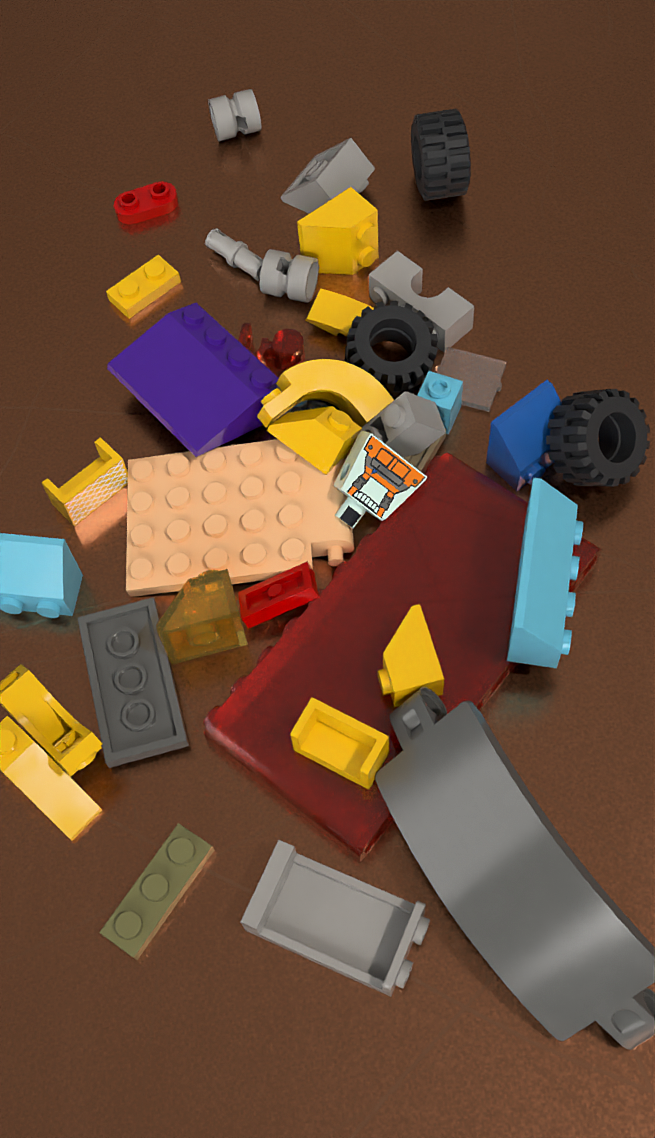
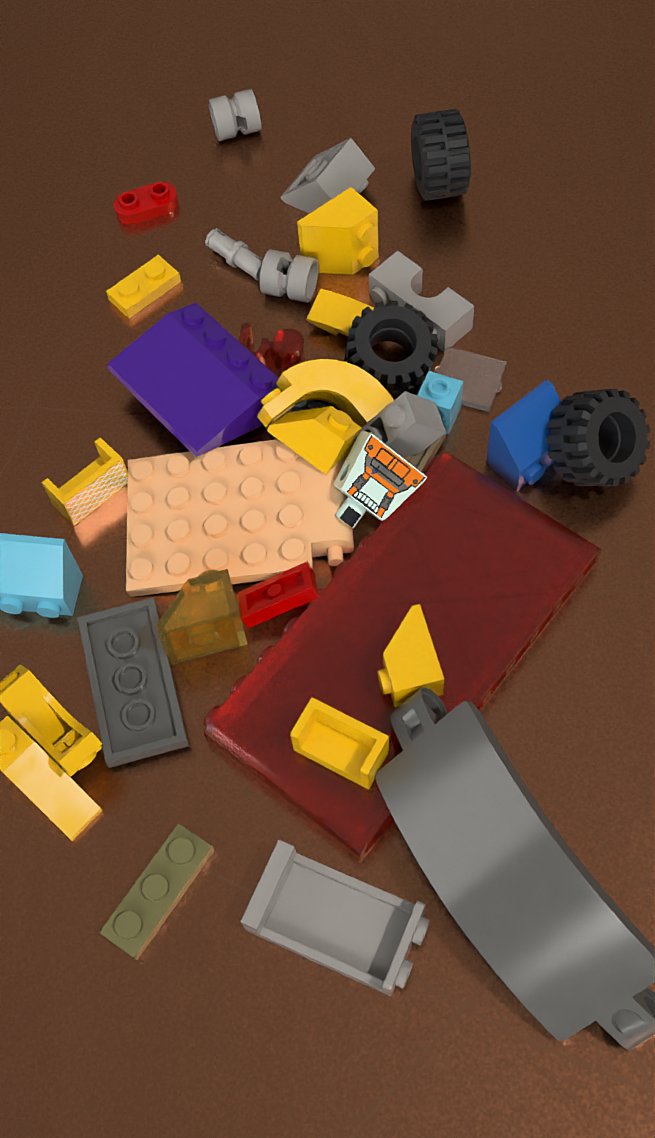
medium azure slope [507,478,583,669] -> none

